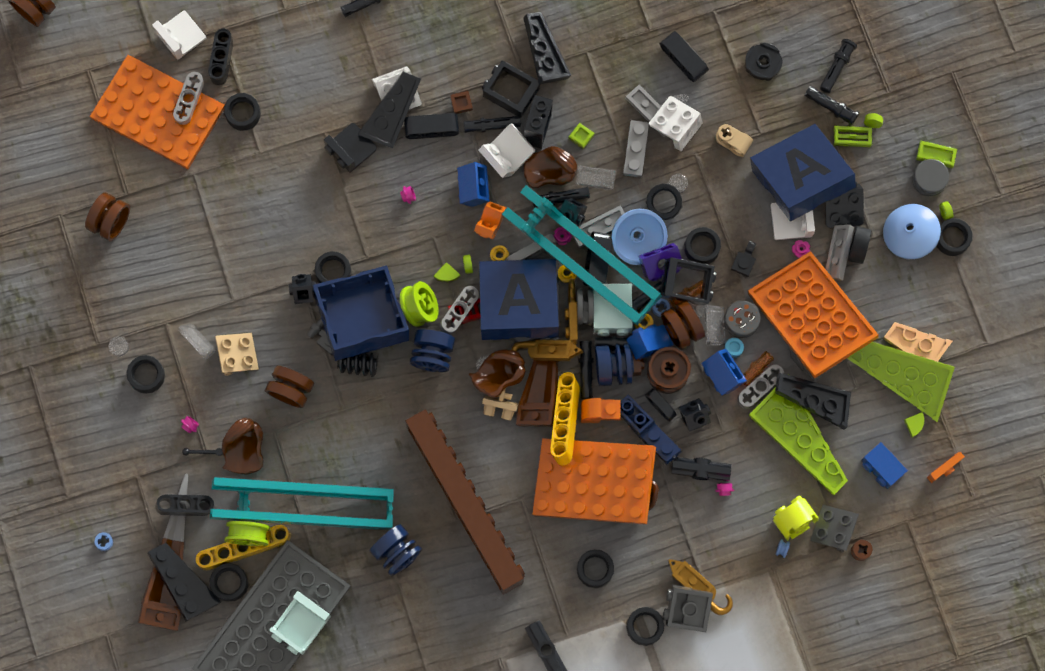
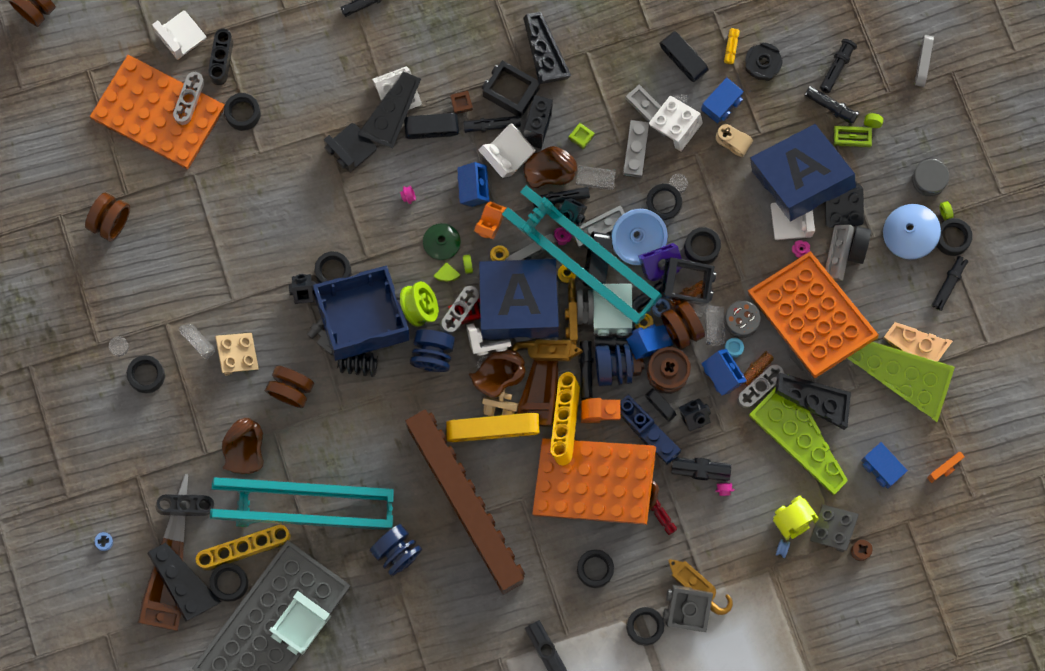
dark pink plate [181,416,199,433] -> none
black hinge [182,448,223,456] -> none
lime wheel [224,521,270,546] -> none
black plate [731,241,756,277] -> none
lime tile [904,412,924,438] -> none
lime tile [916,141,957,168] -> none
none -> dark green dish [423,223,461,260]
none -> yellow beam [446,413,539,442]
none -> white bracket [466,323,511,355]
none -> dark red axle [651,499,677,535]
none -> blue brick [701,77,744,124]
none -> yellow axle [724,28,739,64]
none -> light grey beam [915,35,934,87]
none -> black pin [931,256,968,311]

